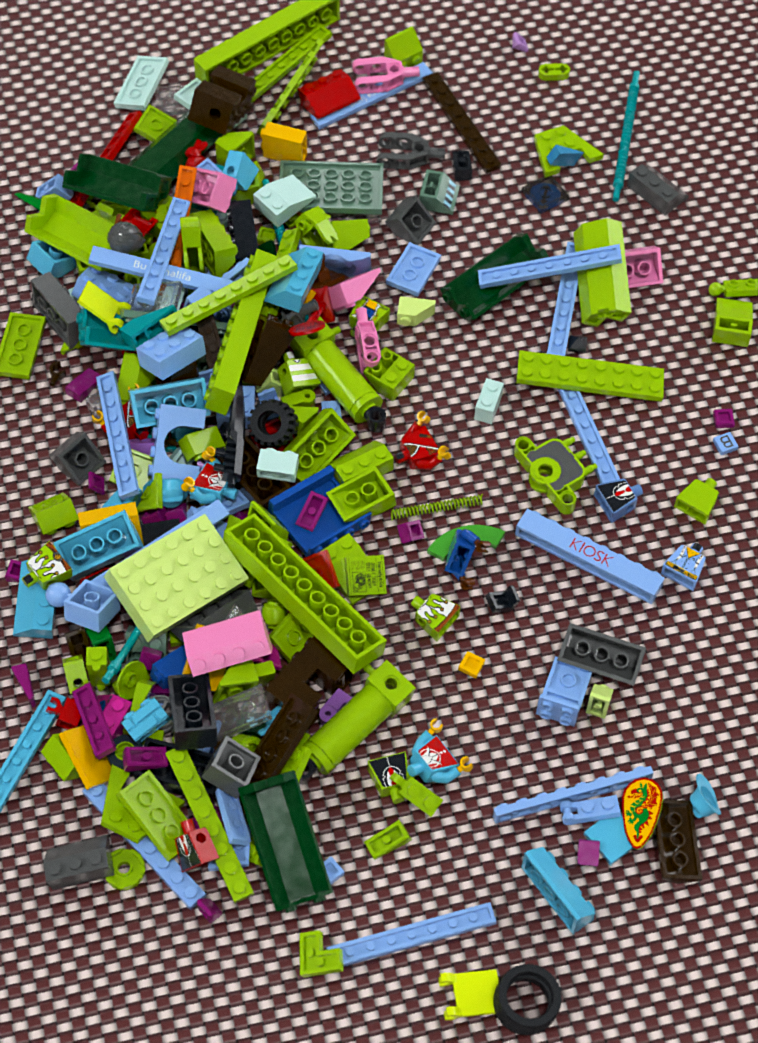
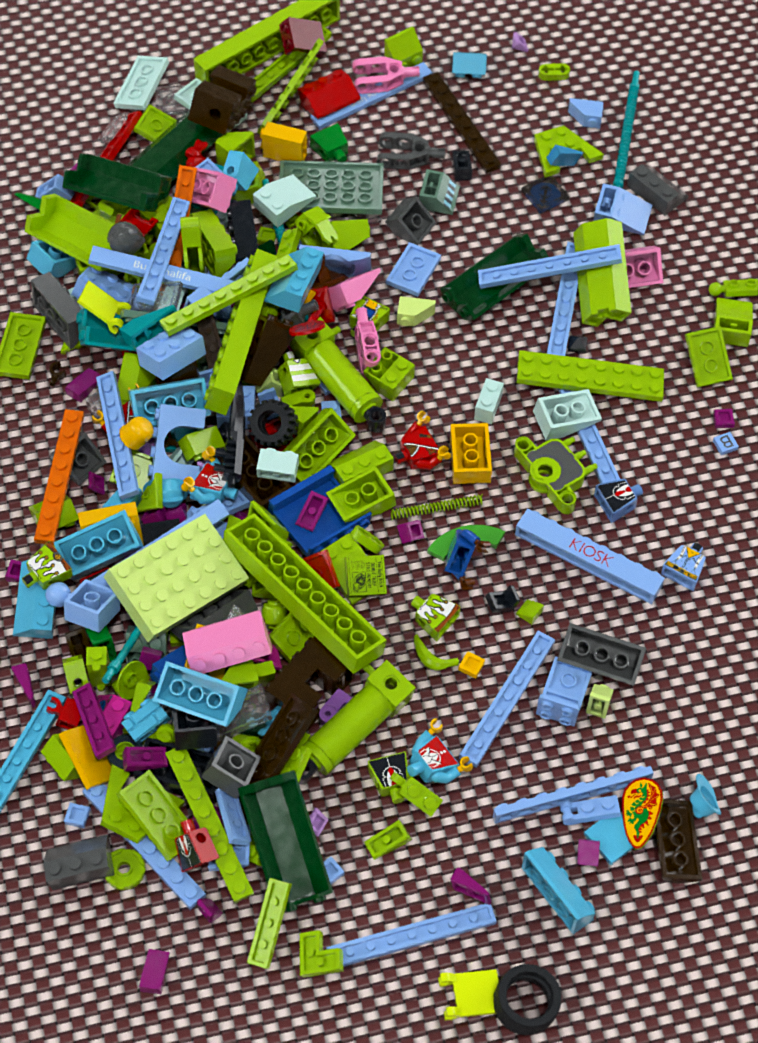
lime torso [674,478,719,525] -> none
none -> orange plate [34,409,85,545]
none -> light blue tile [64,802,91,829]
none -> clear tile [98,113,128,143]
none -> yellow helmet [119,416,154,450]
none -> magenta slope [139,949,170,995]
none -> medium azure slope [152,661,248,727]
none -> lime plate [156,723,174,743]
none -> lime plate [247,878,292,969]
none -> panel [279,17,327,59]
none -> lavender slope [309,807,328,837]
none -> green torso [310,123,348,162]
none -> lime beam [350,525,384,554]
none -> lime piece [414,634,459,671]
none -> yellow brick [450,423,492,484]
none -> magenta slope [450,867,492,905]
none -> medium azure slope [452,52,487,78]
none -> light blue plate [459,631,555,768]
none -> lime slope [516,599,544,625]
none -> light aqua slope [533,389,602,441]
none -> light blue slope [568,98,603,128]
none -> light blue slope [594,183,652,235]
none -> lime tile [685,326,733,388]

